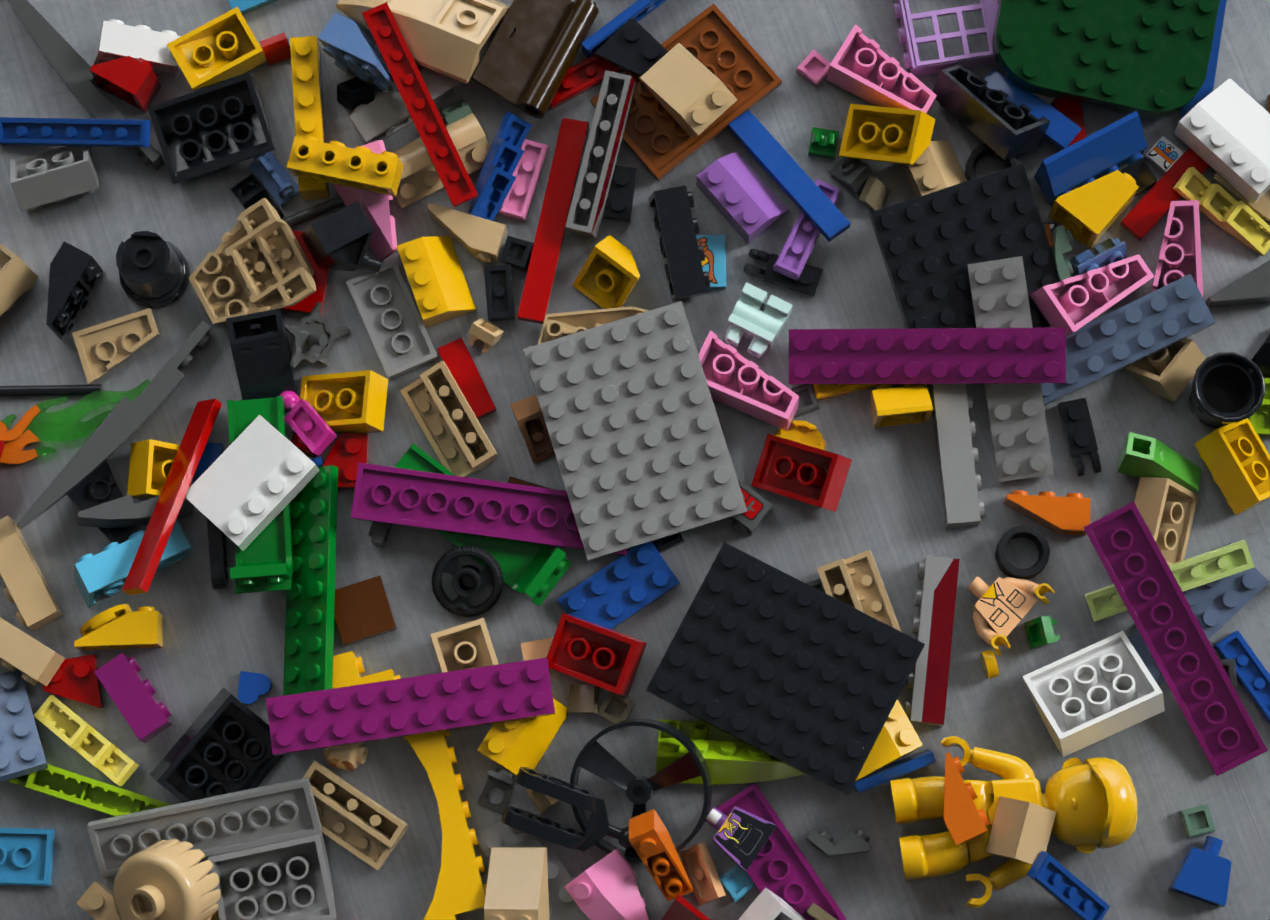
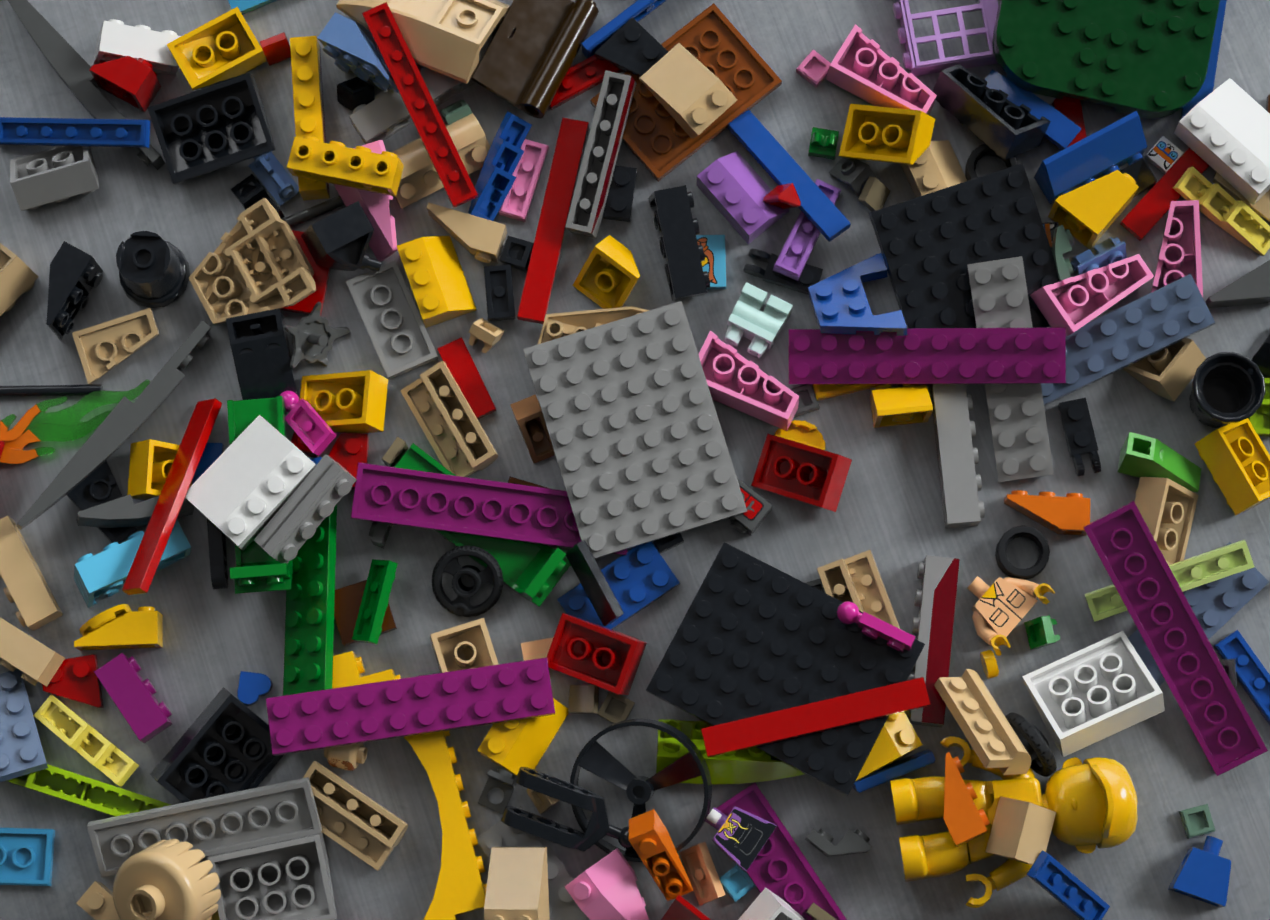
none -> light grey brick [254,454,357,564]
none -> green plate [352,559,398,644]
none -> dark tan tile [382,437,408,467]
none -> black tile [566,541,624,626]
none -> red tile [701,677,931,758]
none -> red slope [763,183,801,209]
none -> blue wing [808,253,908,336]
none -> dark pink plate [837,601,916,652]
none -> tan brick [934,669,1032,775]
none -> black wheel [1005,712,1057,777]

